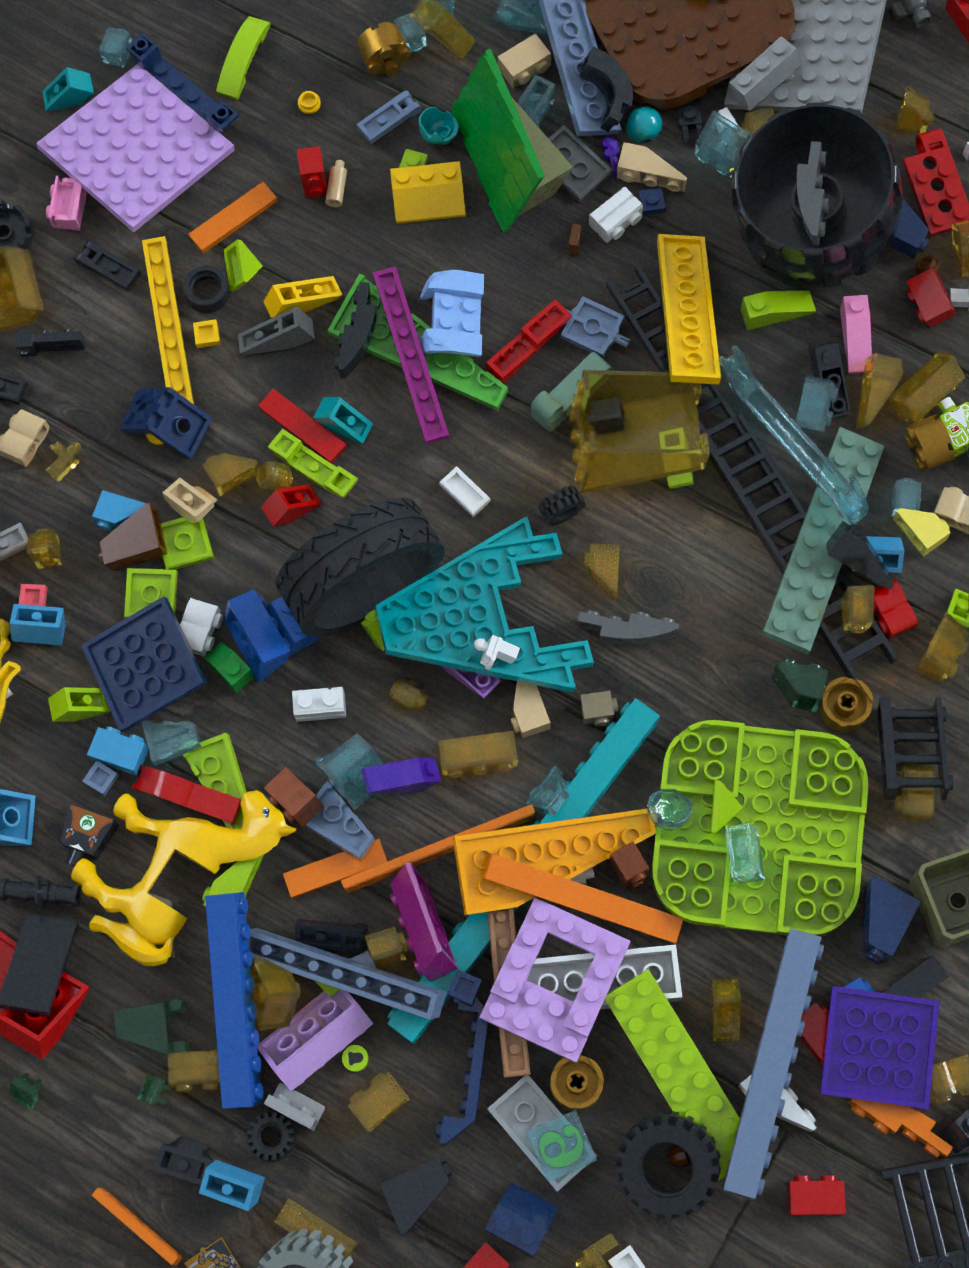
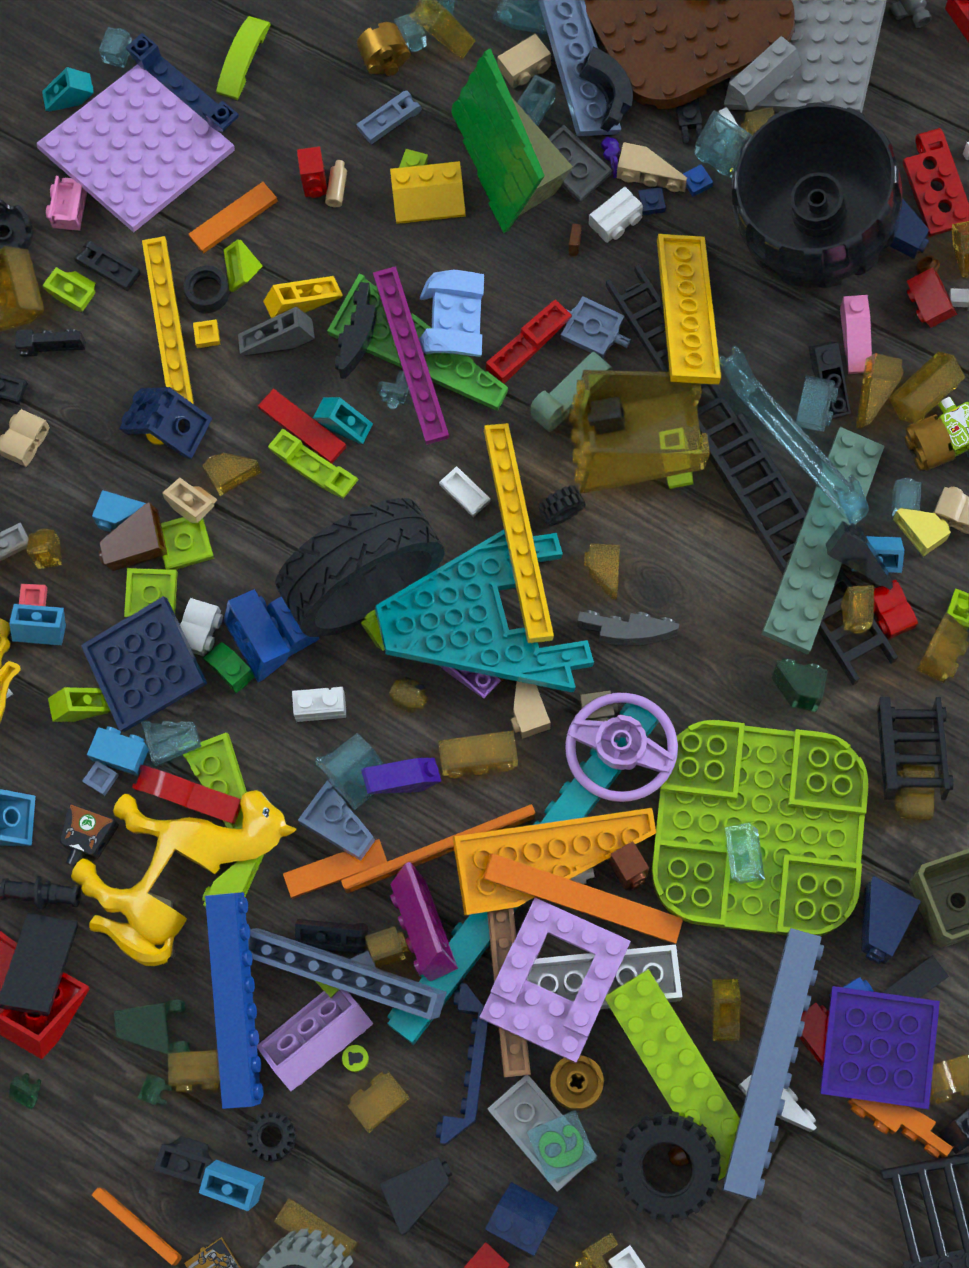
clear yellow piece [46,442,81,482] -> none
clear yellow slope [250,956,301,1031] -> none
clear yellow head [256,460,293,493] -> none
red slope [261,484,322,526] -> none
copper brick [264,767,324,828] -> none
light grey bracket [264,1083,325,1131] -> none
yellow plate [298,91,321,114] -> none
teal hair [419,107,459,145] -> none
dark blue plate [447,970,482,1006] -> none
white piece [474,635,520,670] -> none
clear light blue wing [526,765,569,816] -> none
teal hair [625,107,663,143] -> none
clear light blue hair [647,789,692,831] -> none
lime slope [710,779,743,832] -> none
lime slope [741,290,816,331] -> none
red brick [787,1175,846,1216] -> none
dark grey slope [797,141,829,245] -> none
pearl gold brick [818,677,873,734] -> none
clear yellow slope [897,86,934,133] -> none
none -> lime slope [43,267,96,312]
none -> clear light blue piece [377,370,408,410]
none -> yellow plate [484,423,554,643]
none -> lavender piece [565,693,678,802]
none -> blue plate [683,164,713,197]

